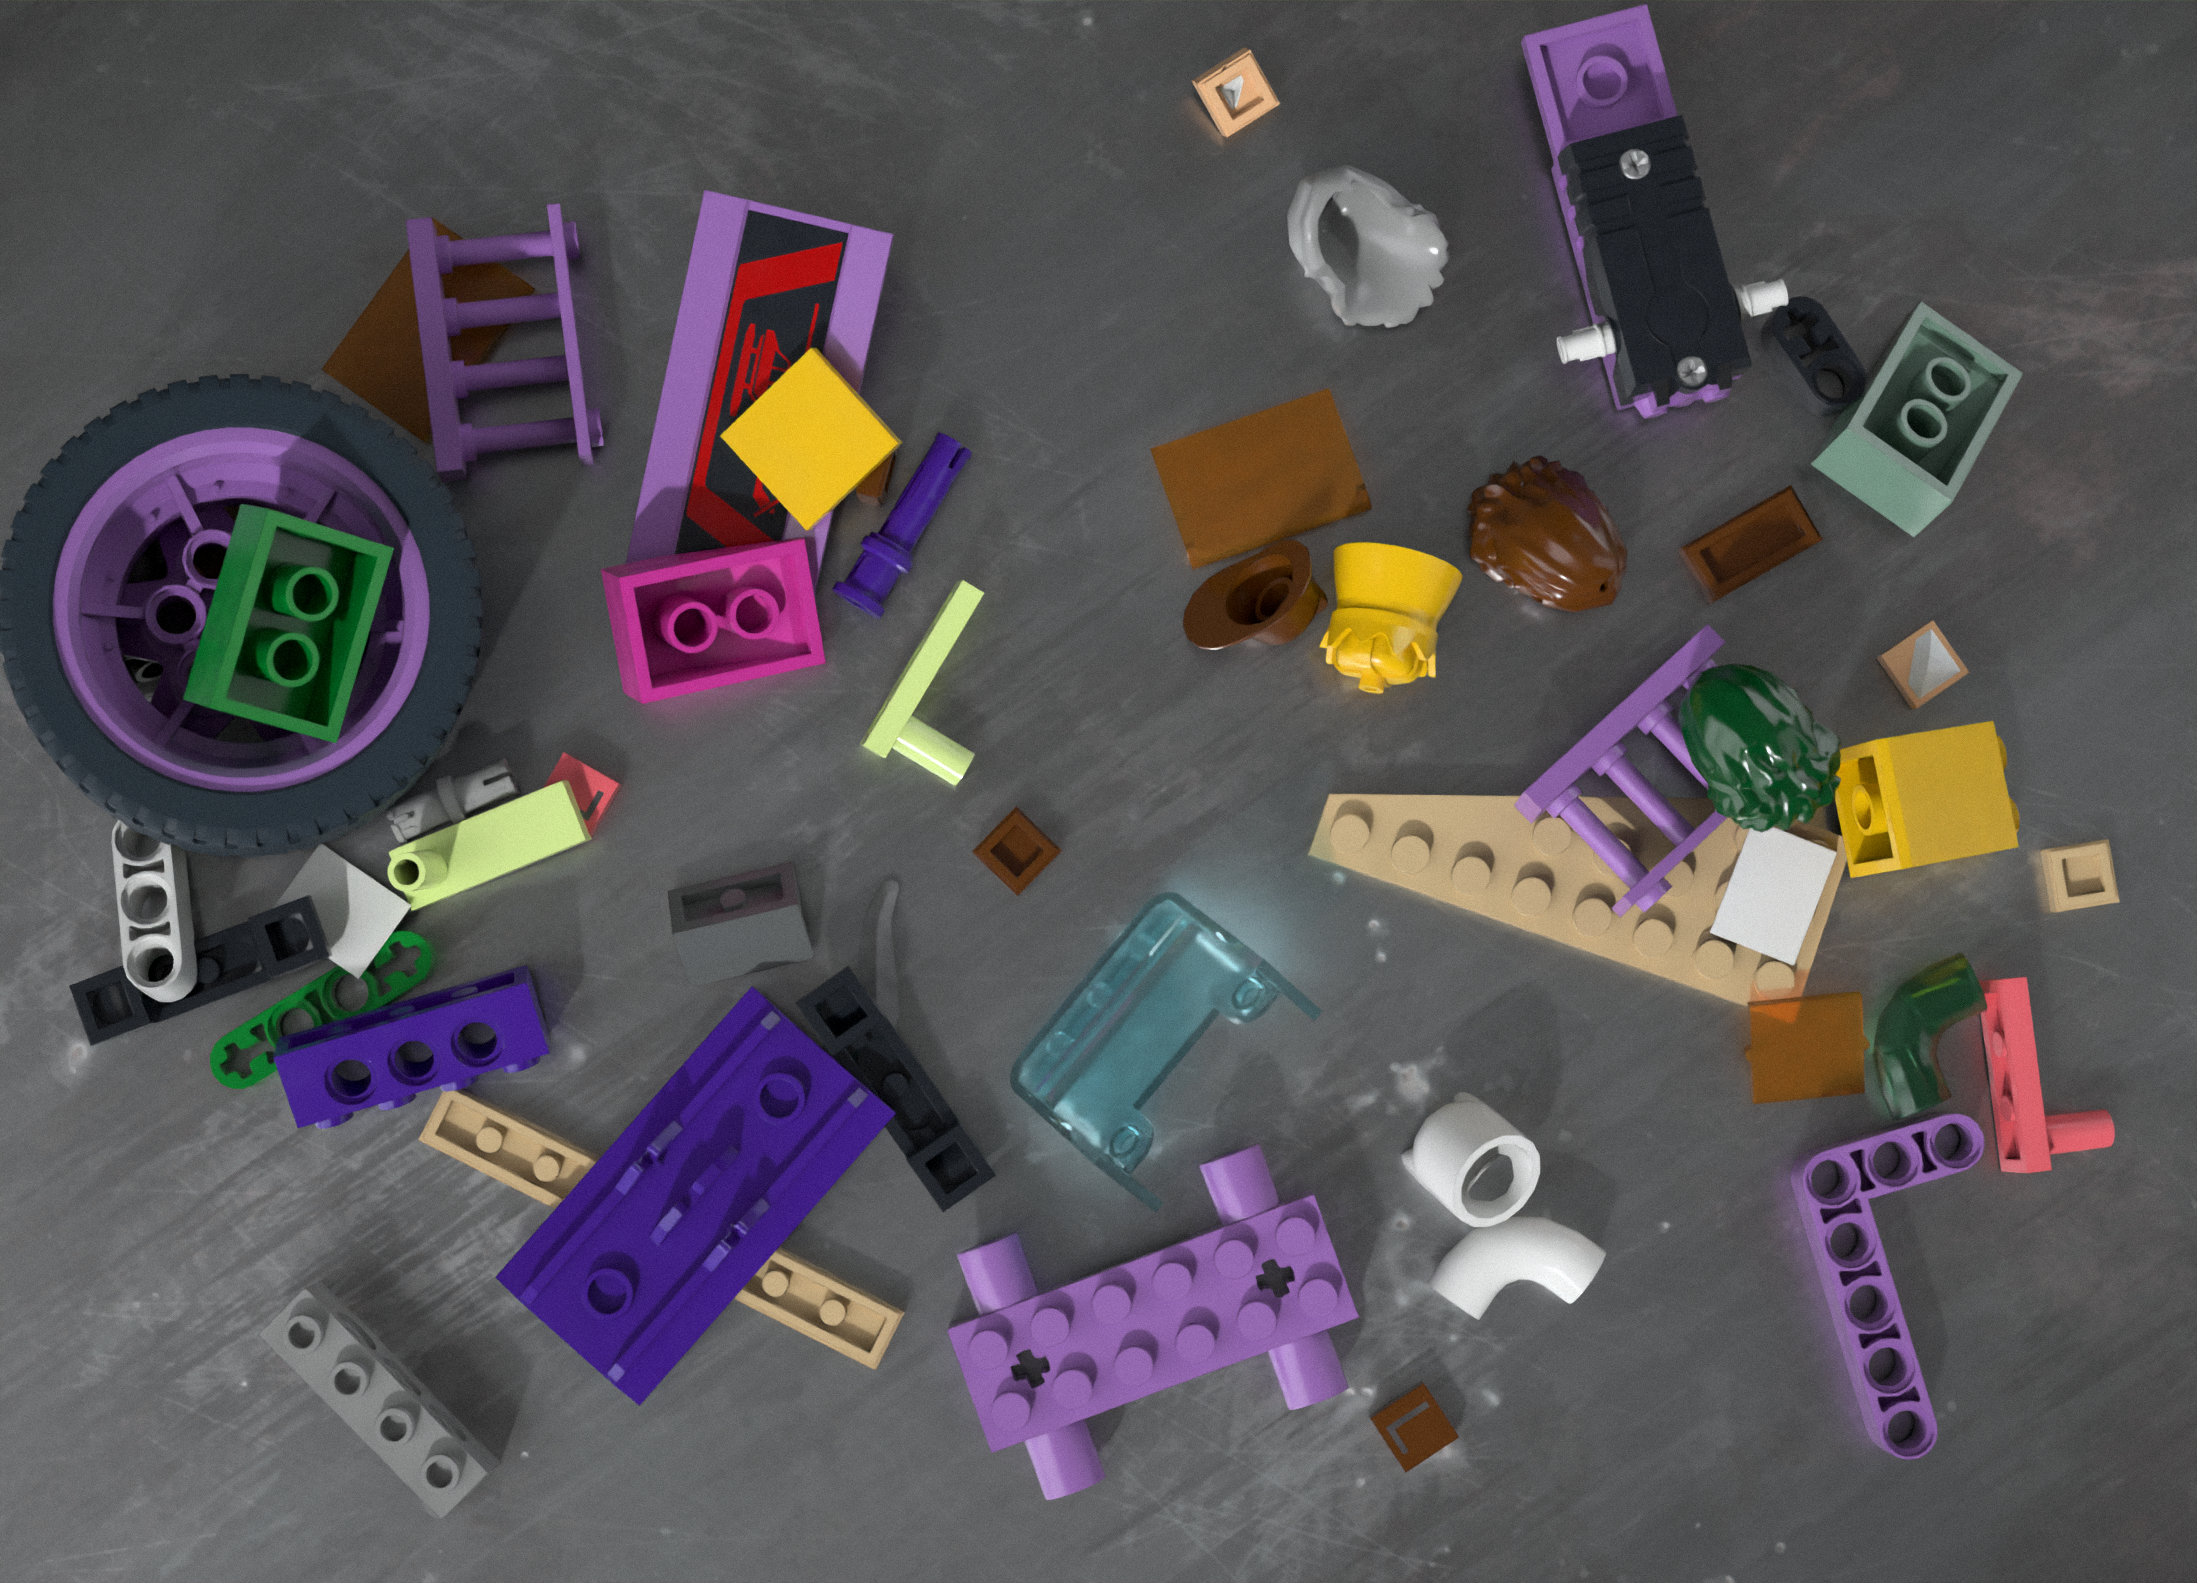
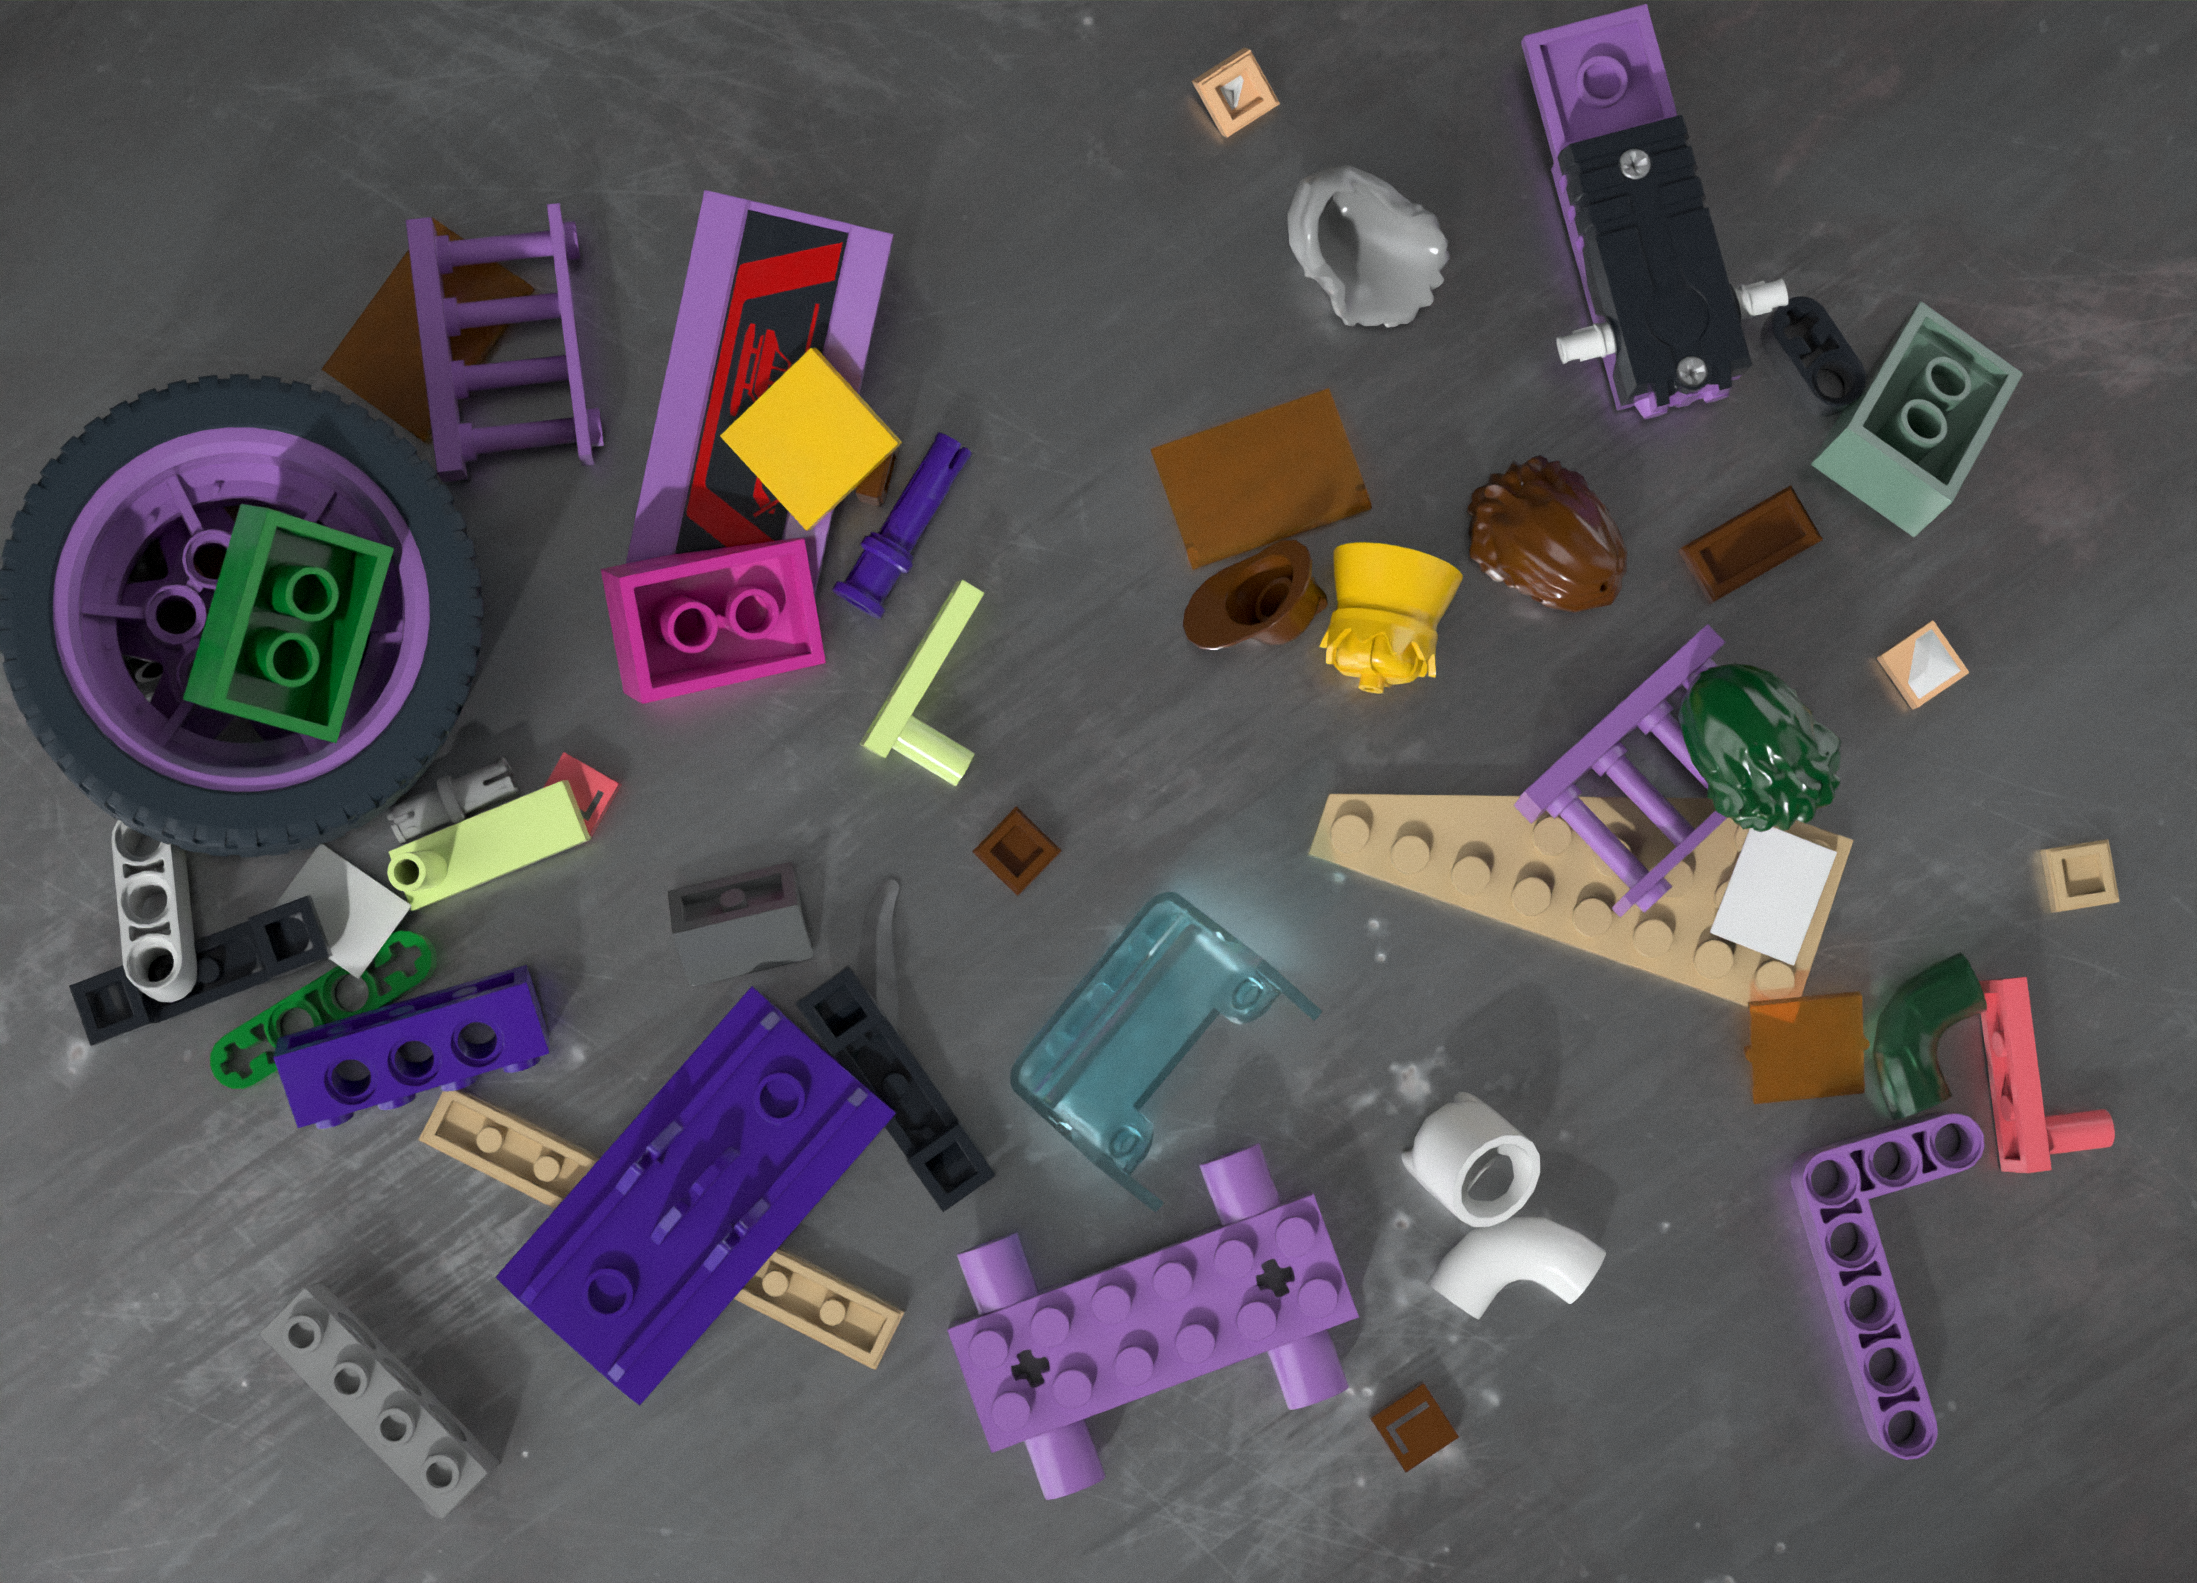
yellow slope [1835,721,2020,878] -> none

